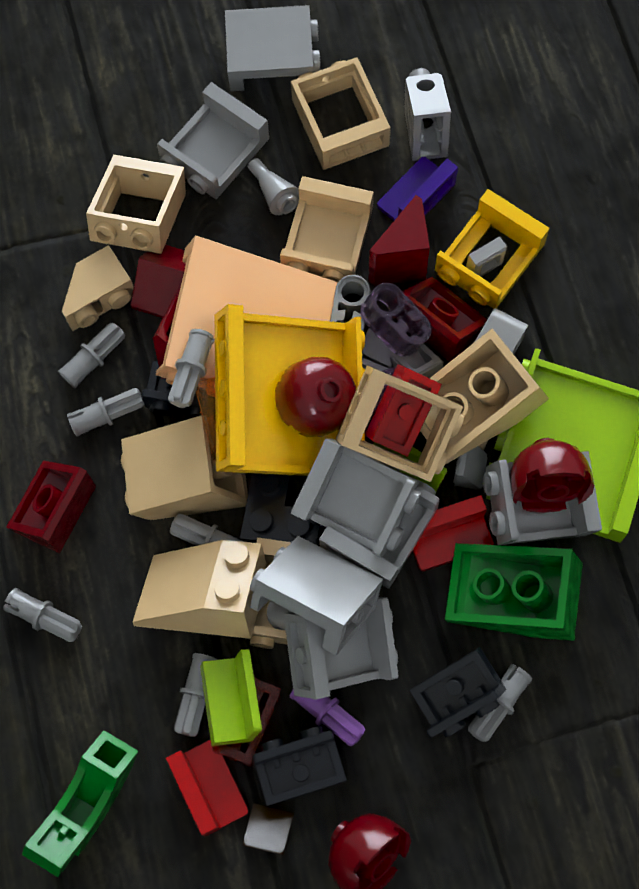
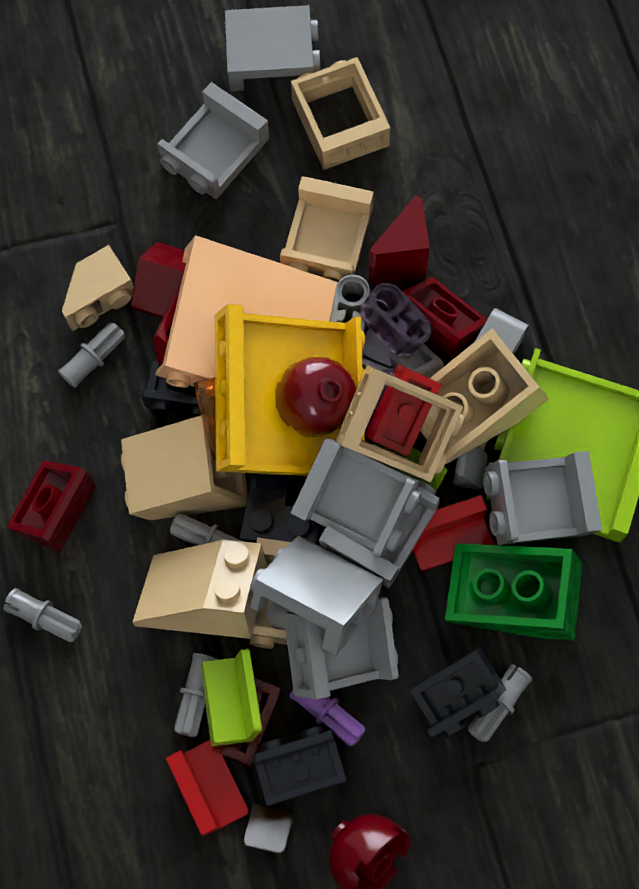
green arch [22,730,138,877] -> none
light grey axle [67,388,144,437] -> none
tan window [86,155,186,254] -> none
light grey axle [168,329,215,408] -> none
light grey cone [248,158,299,215] -> none
dark purple panel [377,157,458,221] -> none
light grey torso [404,68,451,161] -> none
yellow panel [435,189,550,309] -> none
light grey tile [466,236,507,277] -> none
dark red cylinder [511,438,594,513] -> none

